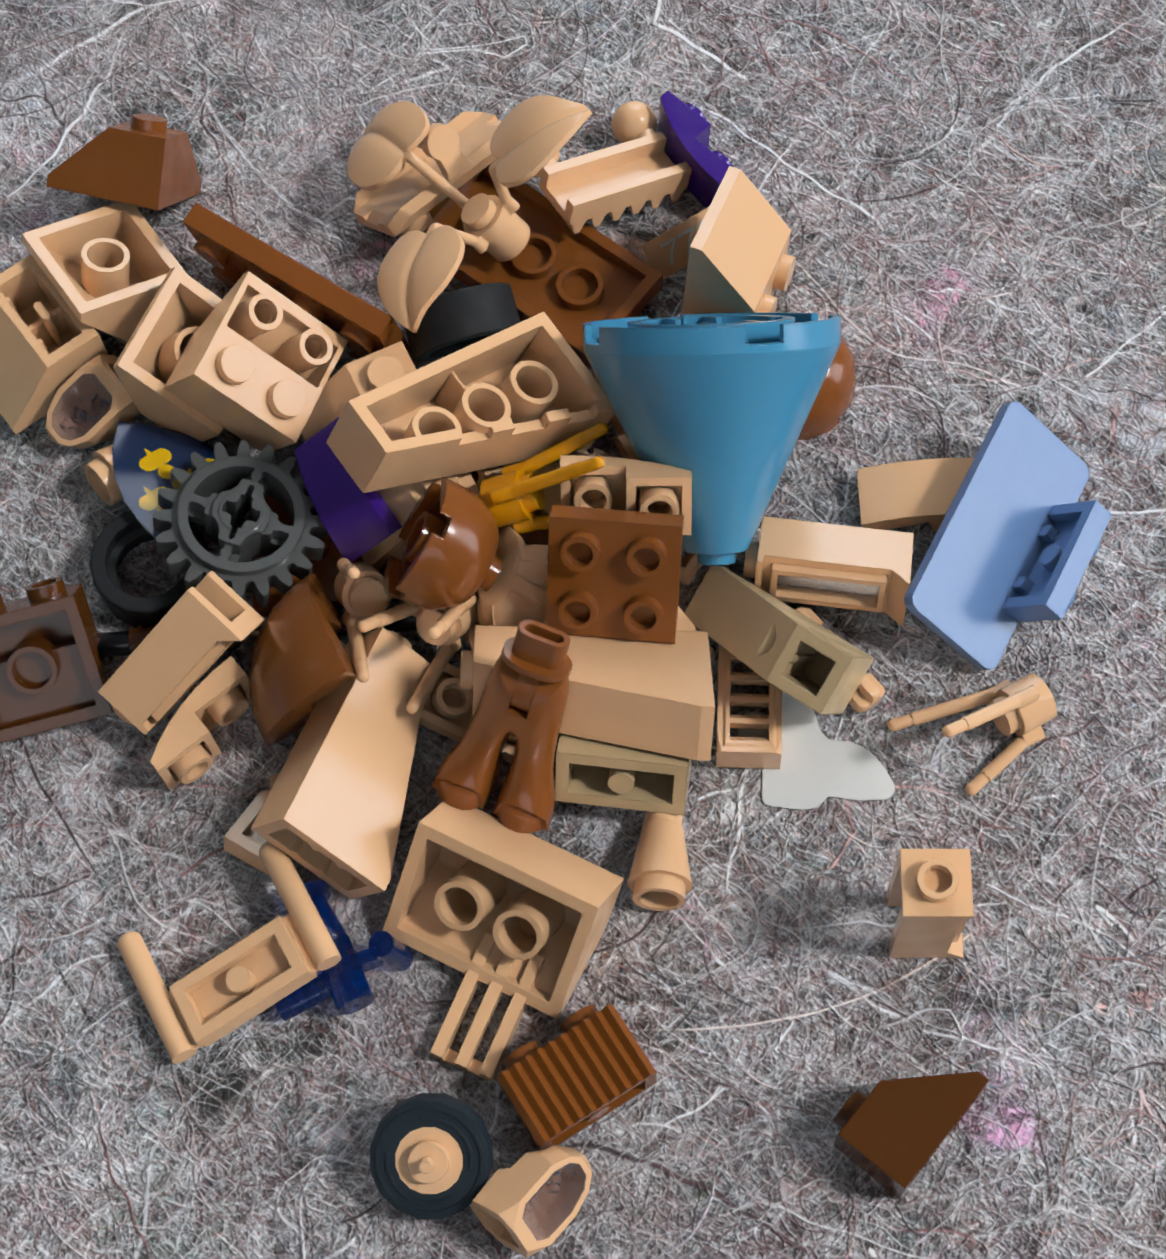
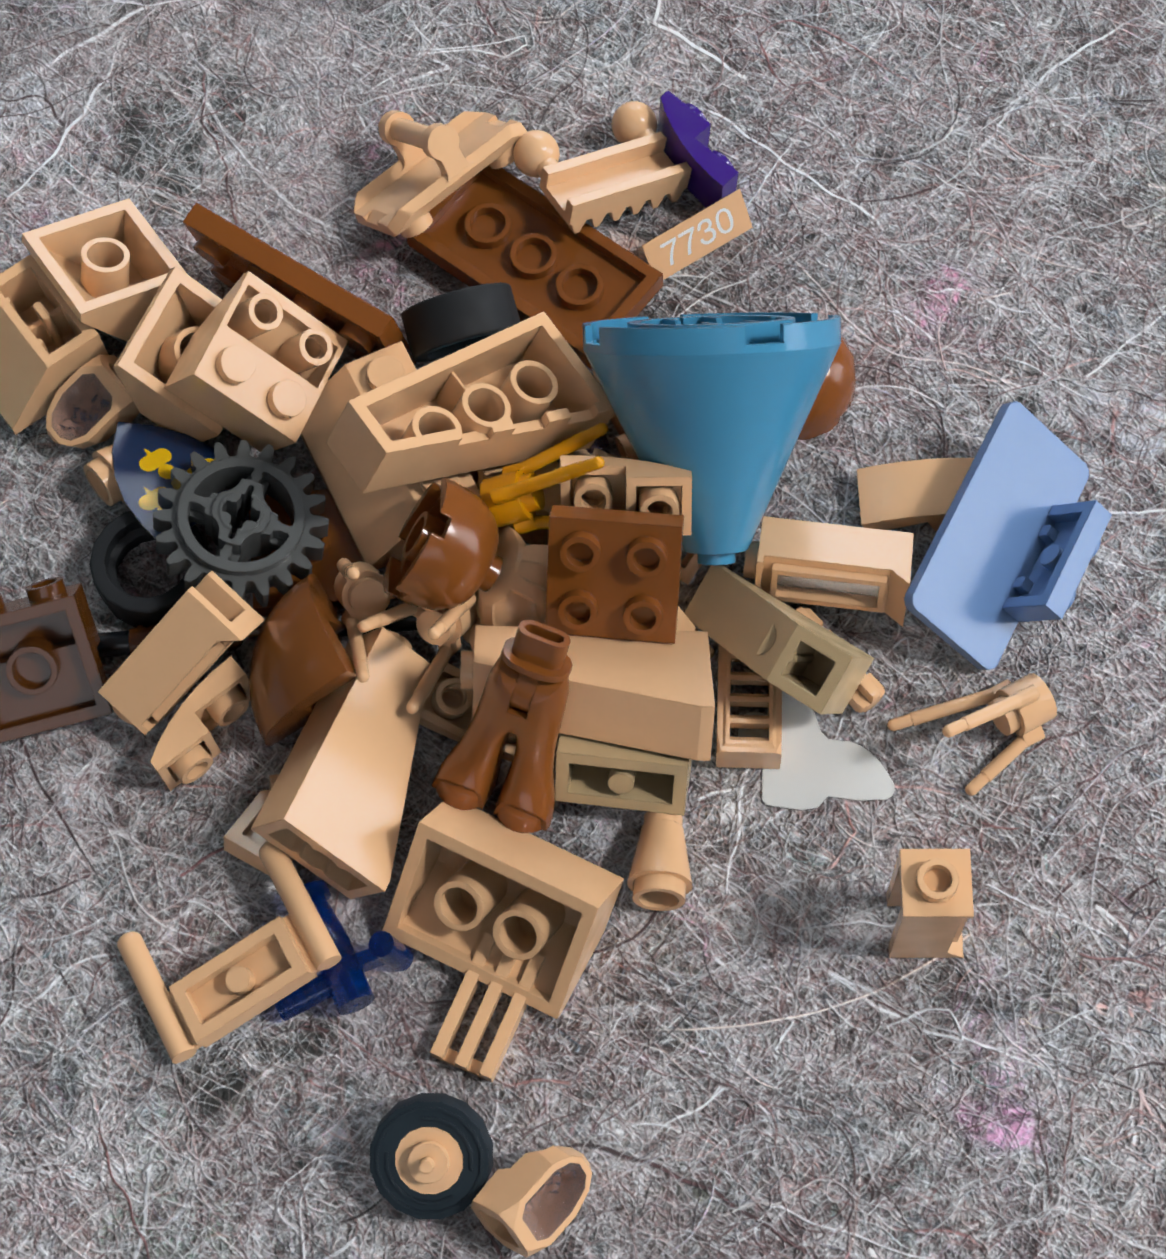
dark orange slope [46,114,201,210] -> none
dark purple slope [294,417,402,562] -> none
light nougat plant [347,95,593,333] -> none
dark orange brick [496,1004,657,1150] -> none
light nougat slope [682,166,796,314] -> none
reddish brown slope [833,1071,989,1199] -> none

